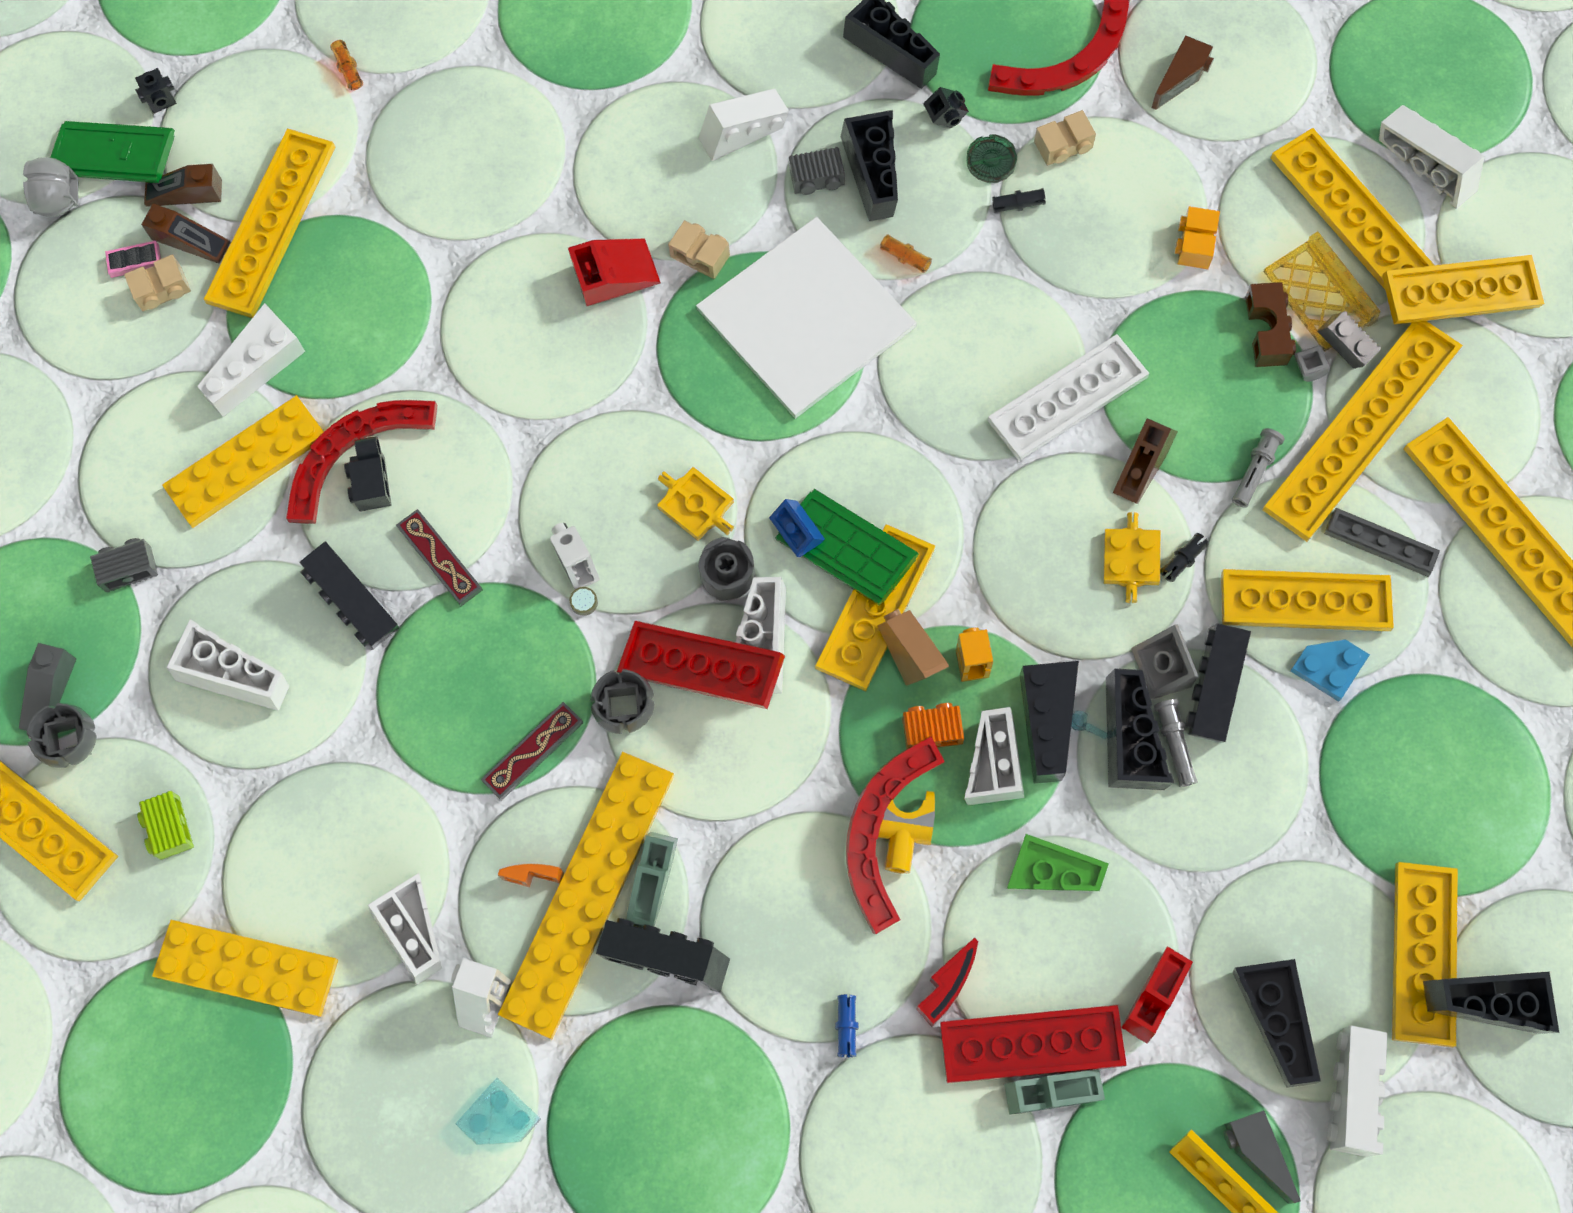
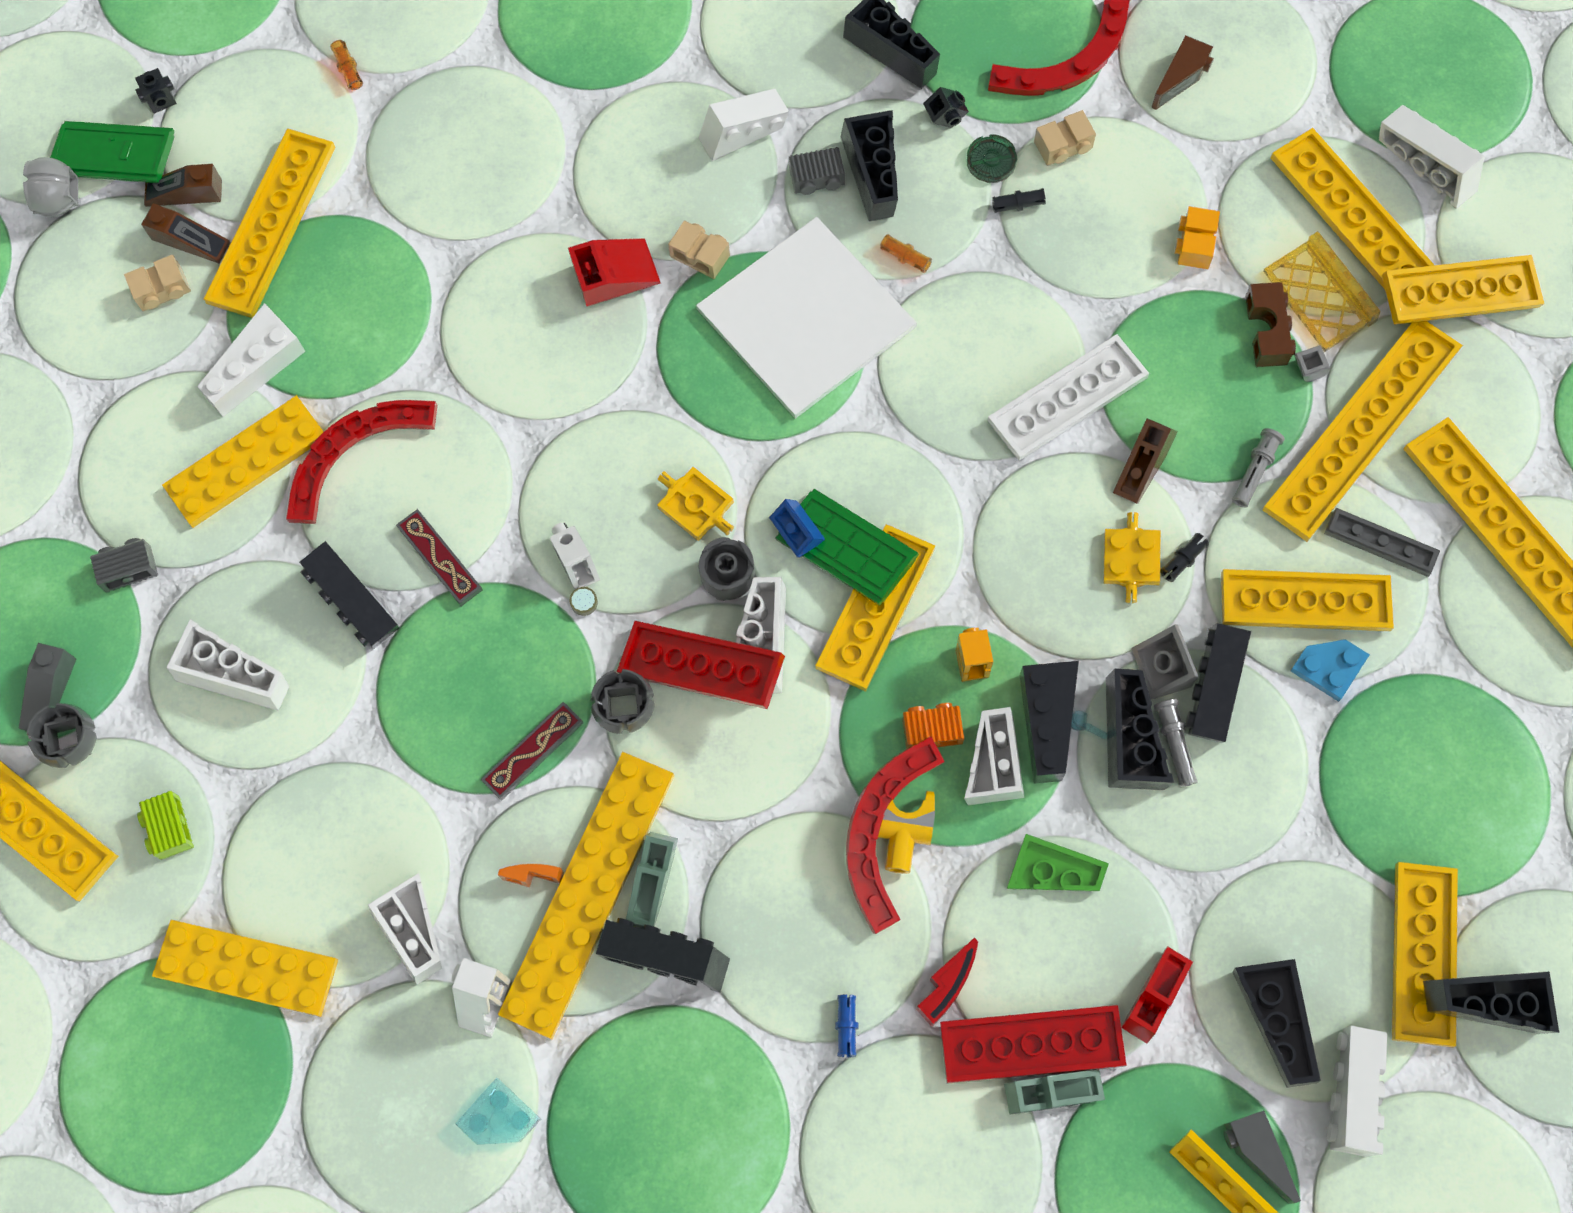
tile [105,241,161,278] -> none
black hinge [344,436,392,512] -> none
medium nougat slope [877,609,949,686] -> none
brick [1317,312,1381,369] -> none

